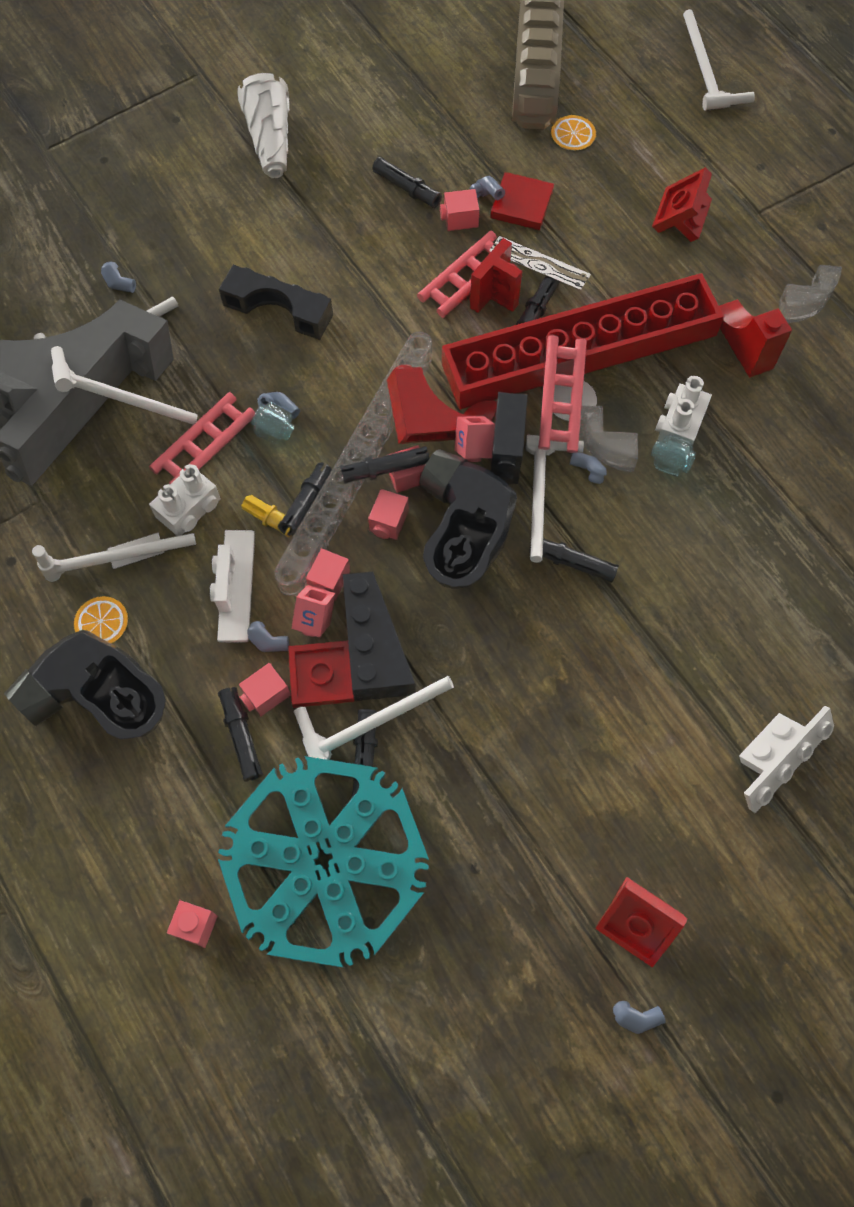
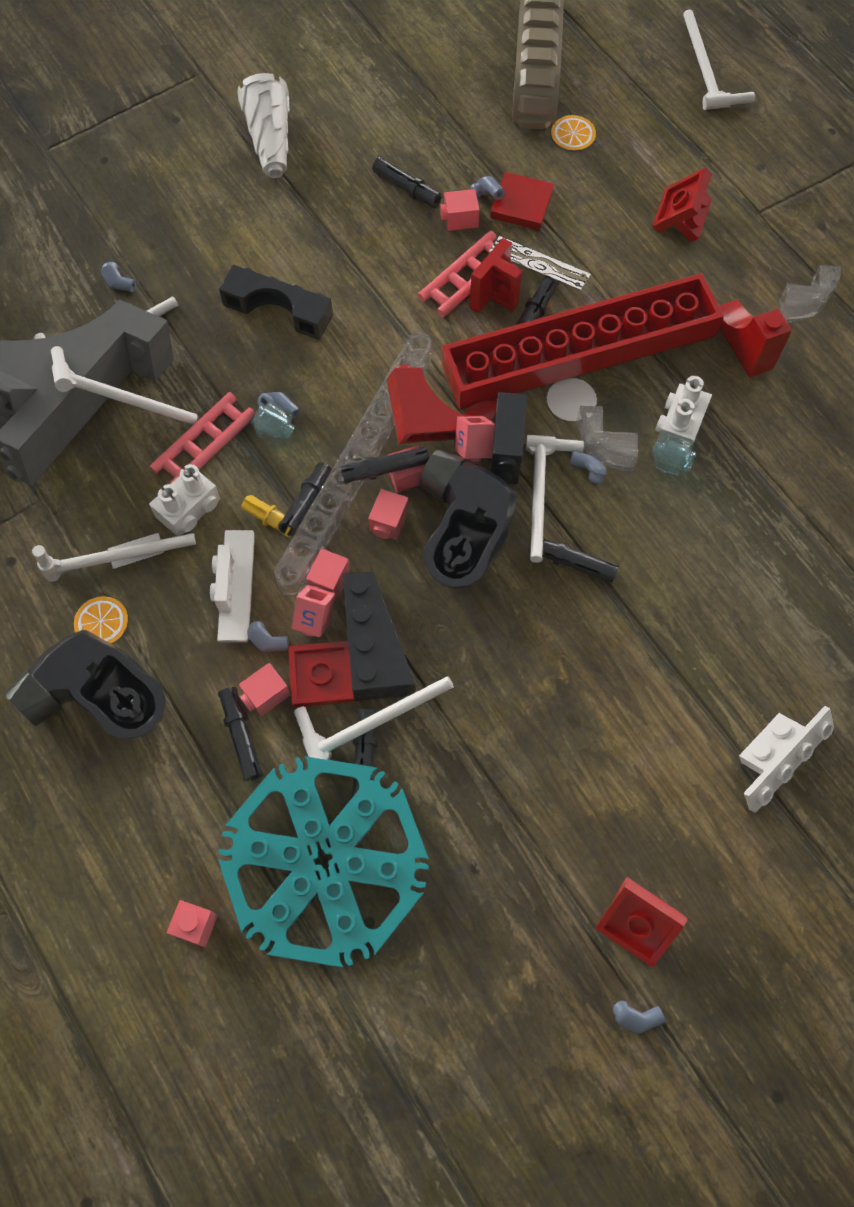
coral bar [538,335,587,453] -> none

